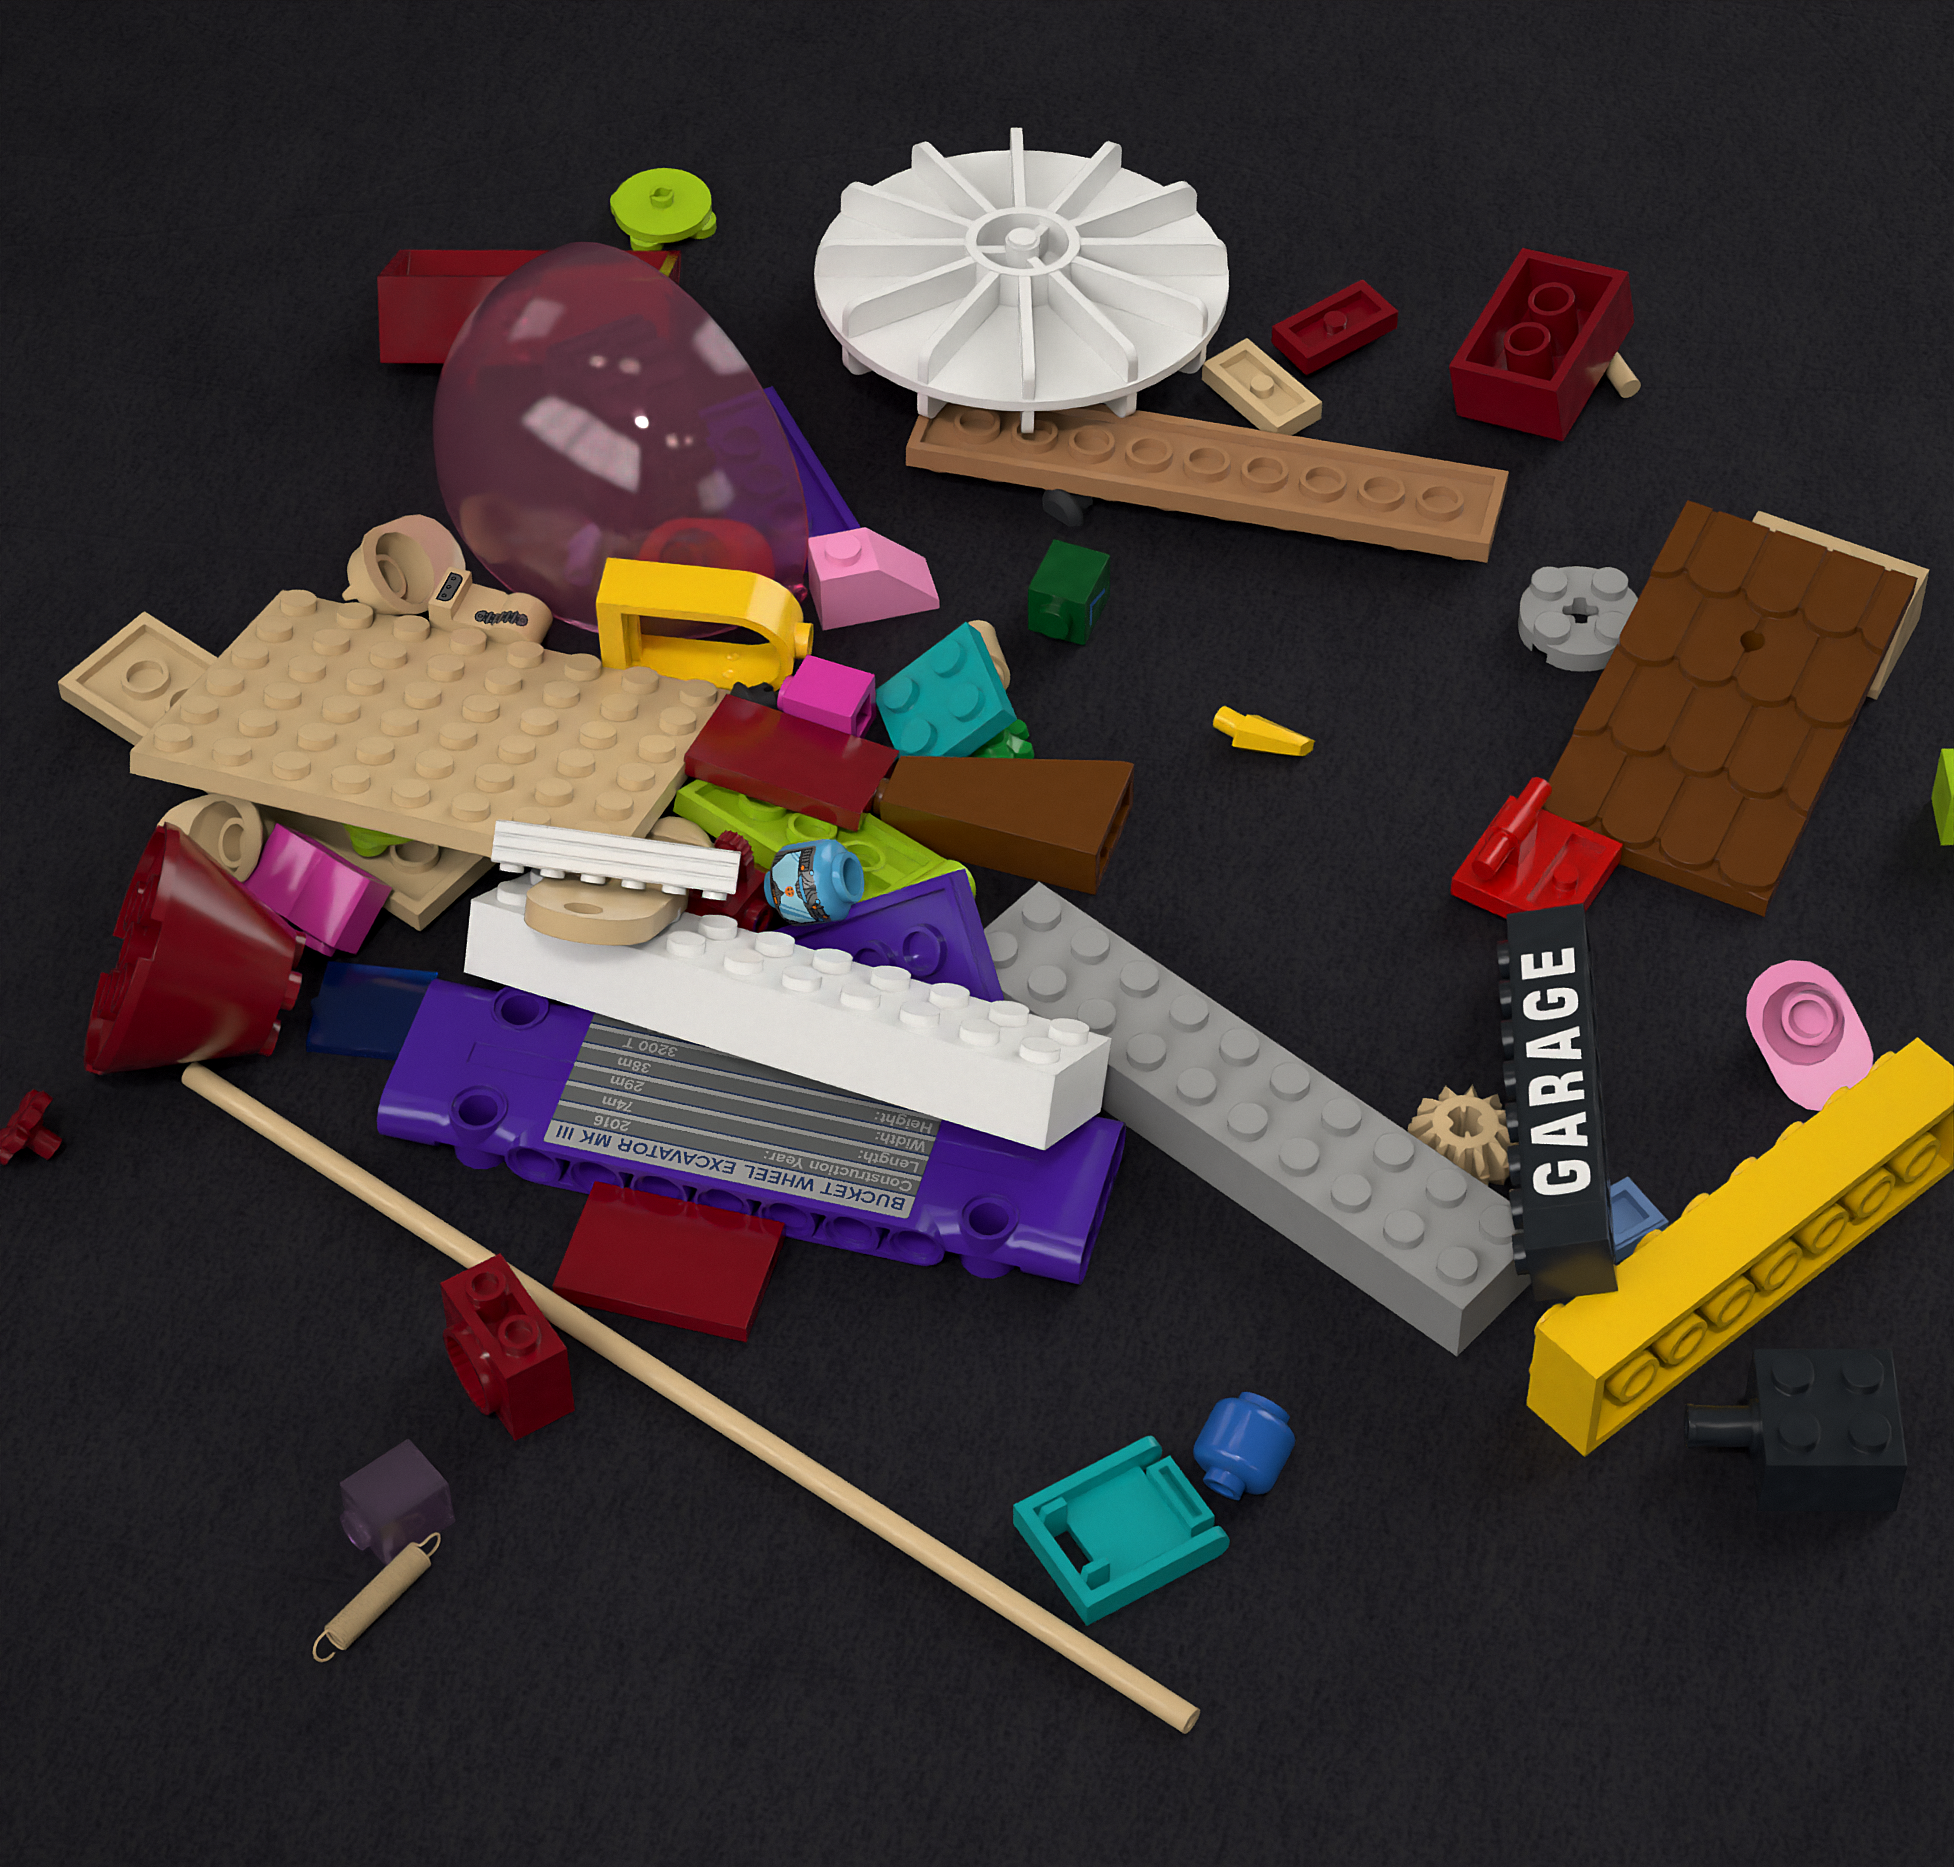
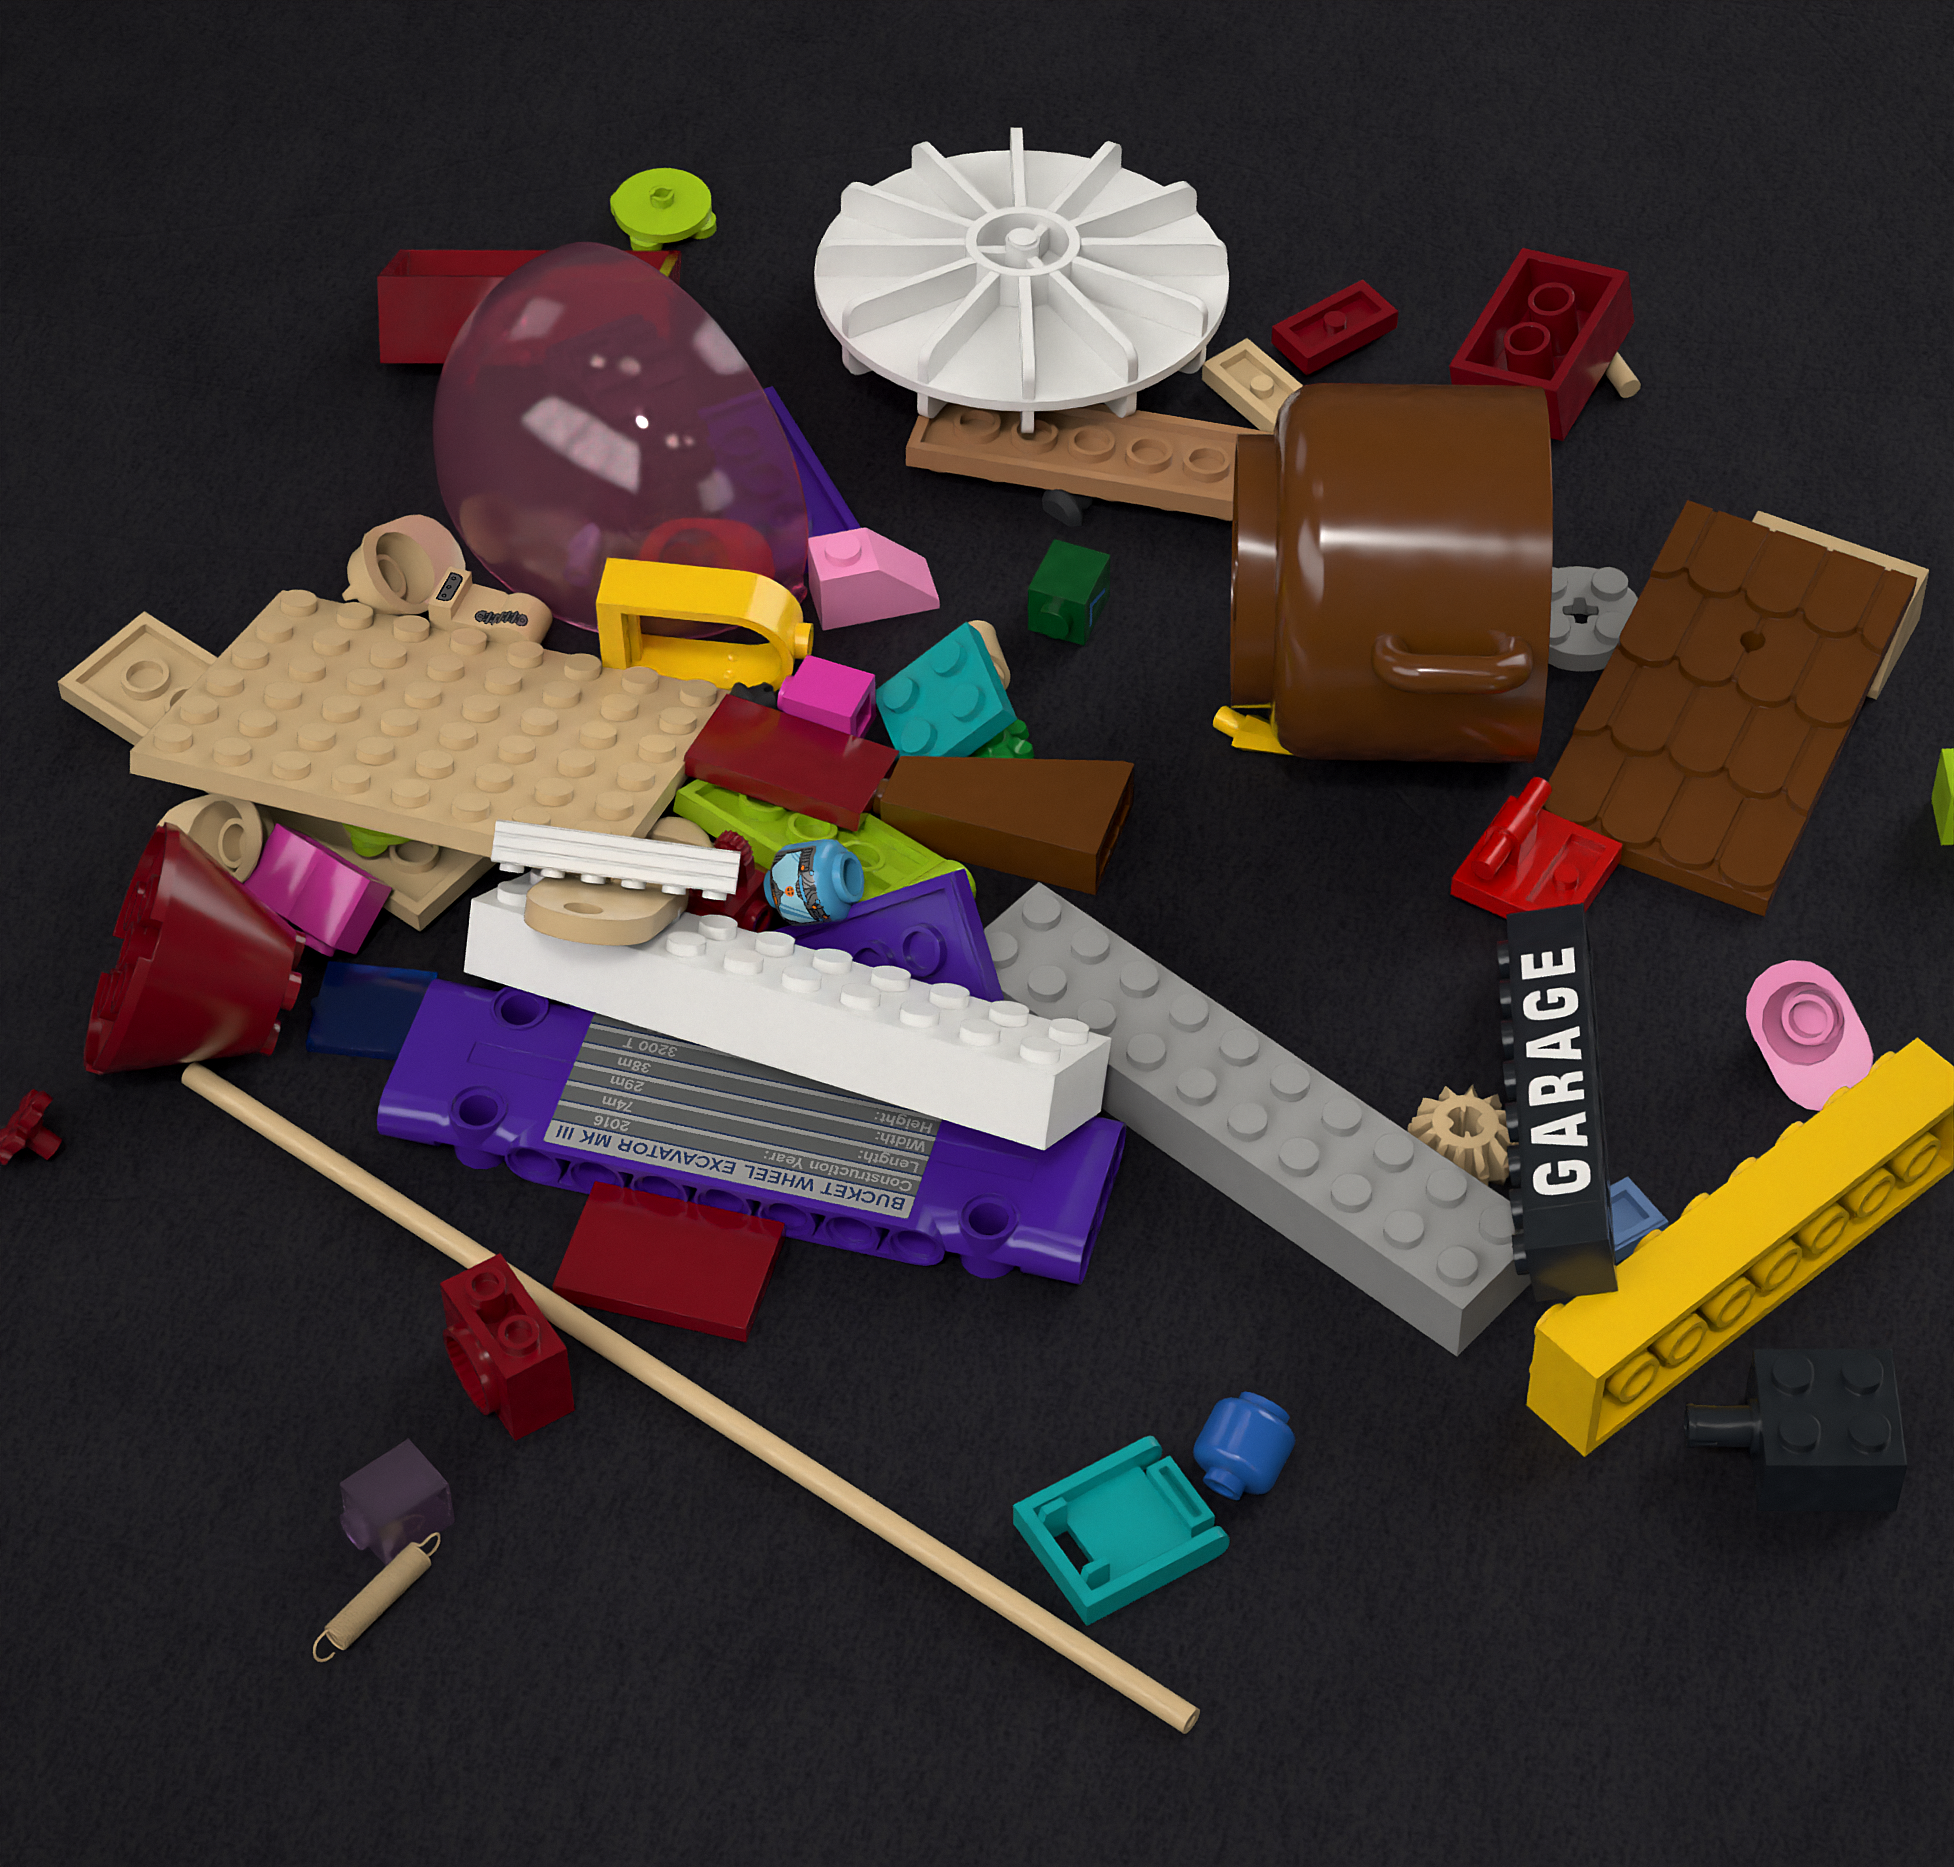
none -> reddish brown piece [1230,383,1553,764]

